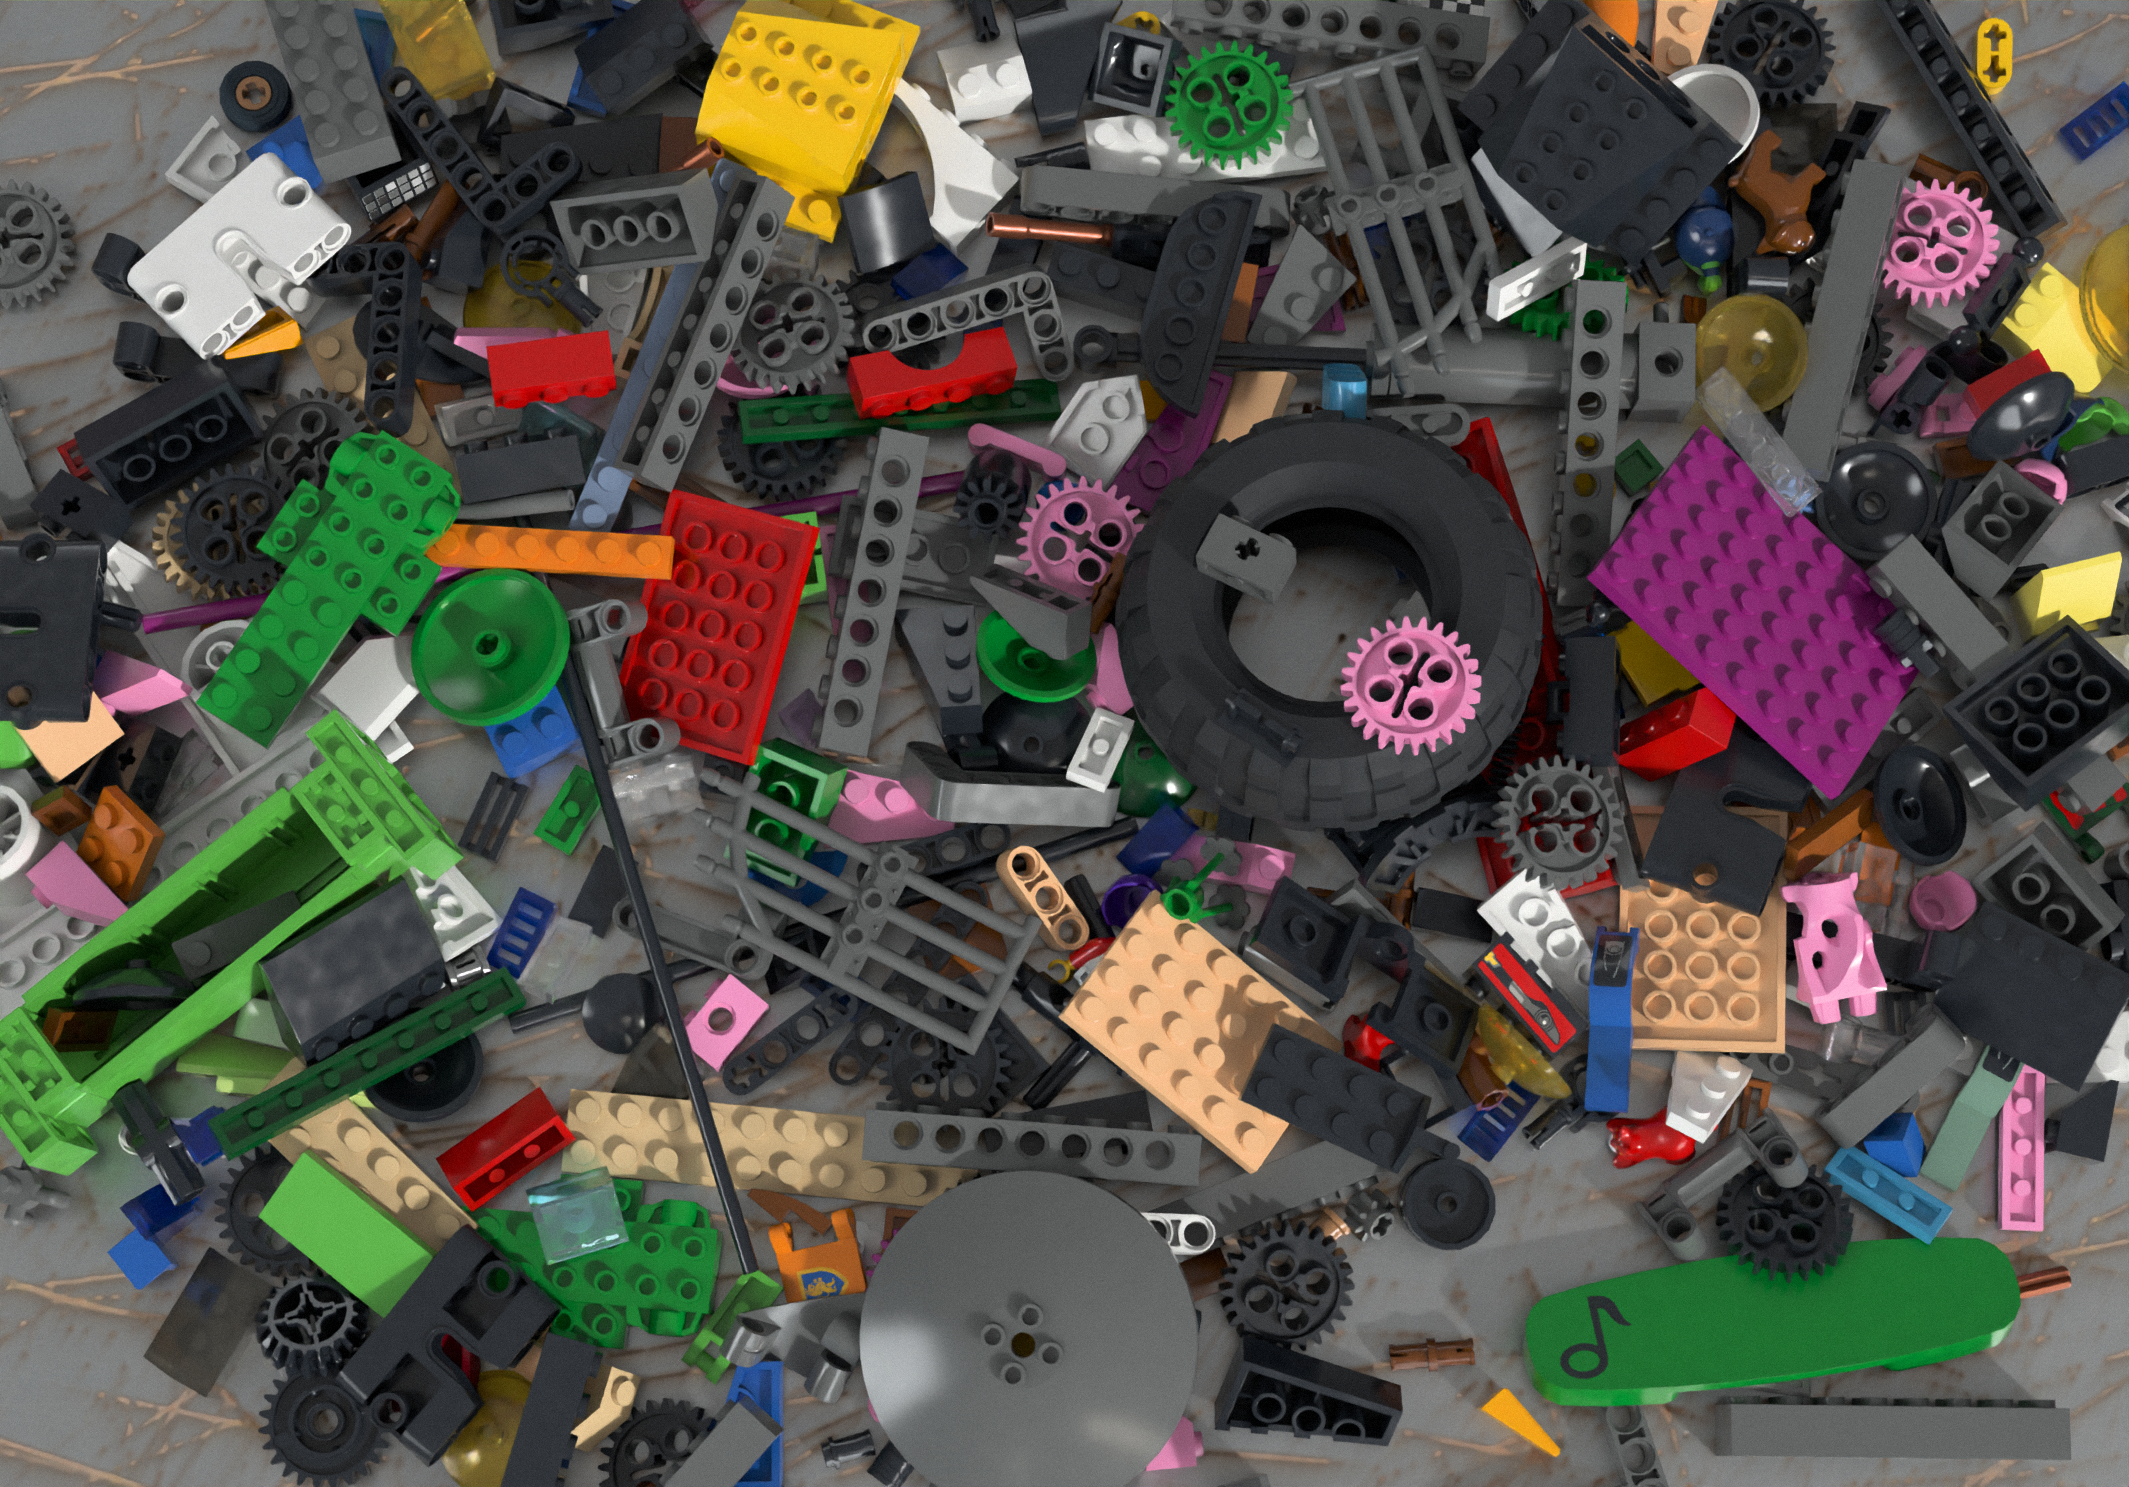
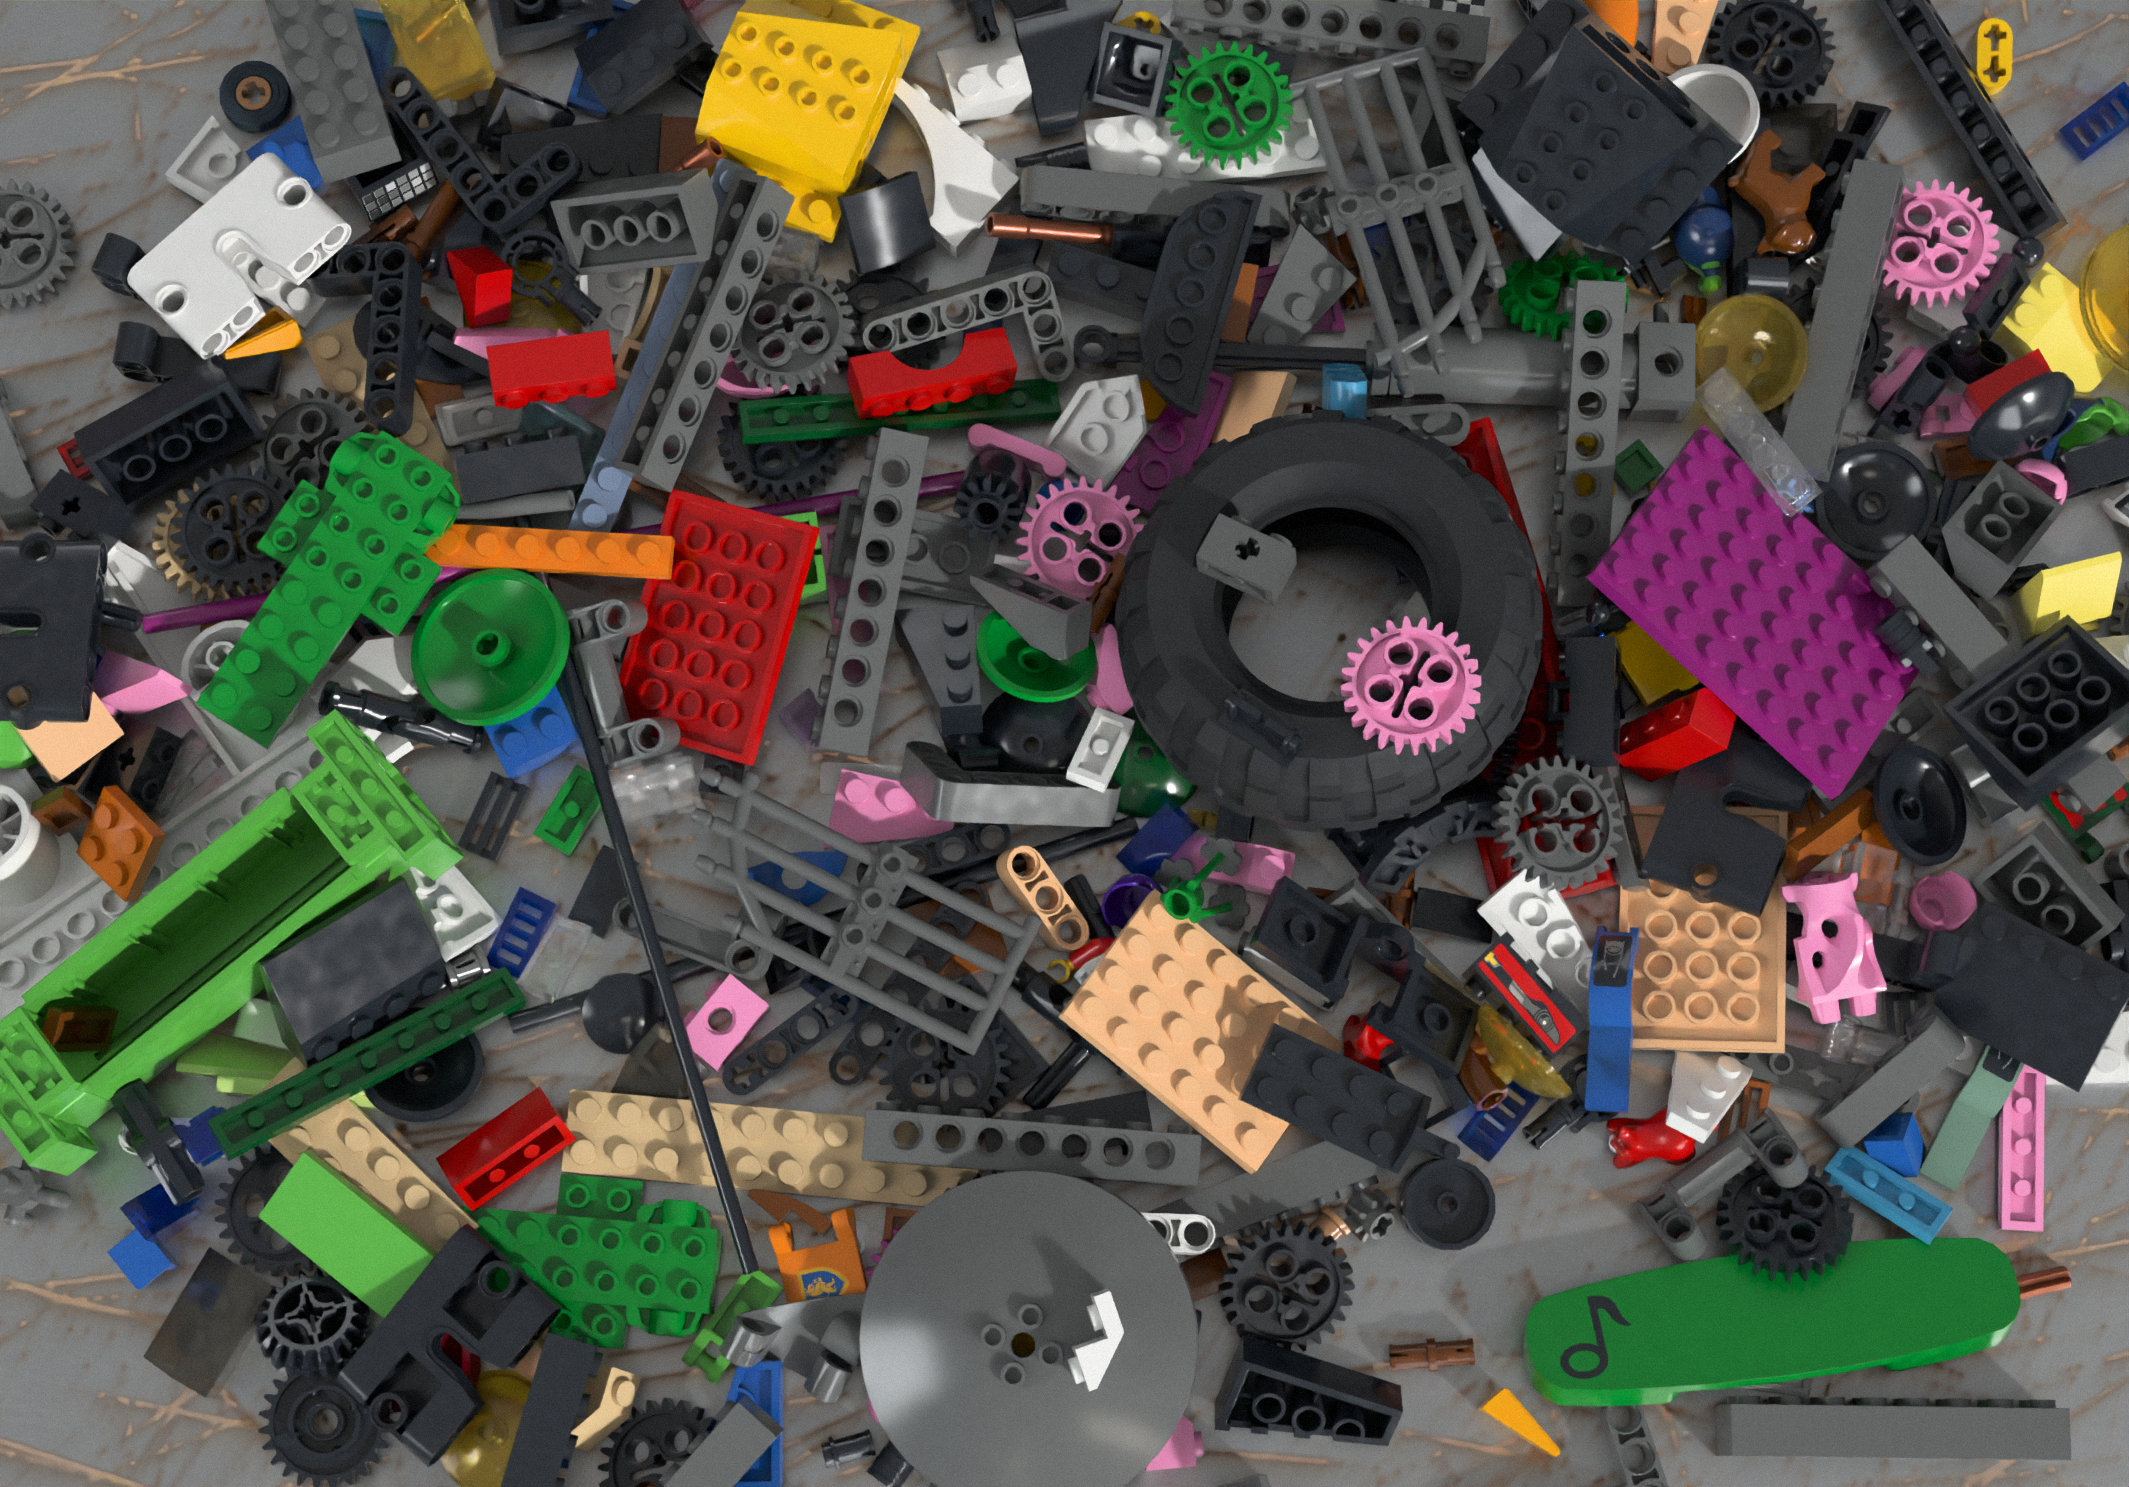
bright pink slope [25,840,129,927] -> none
black dish [72,959,199,1011] -> none
dark grey slope [171,890,302,982] -> none
clear light blue slope [525,1166,629,1265] -> none
green slope [723,737,848,887] -> none
clear blue slope [890,242,969,300] -> none
white plate [1486,236,1587,322] -> none
reddish brown piece [1908,153,1988,202] -> none
black slope [2044,1080,2119,1165] -> none
none -> black piece [318,680,484,755]
none -> red slope [446,245,513,329]
none -> white slope [1068,1289,1124,1391]

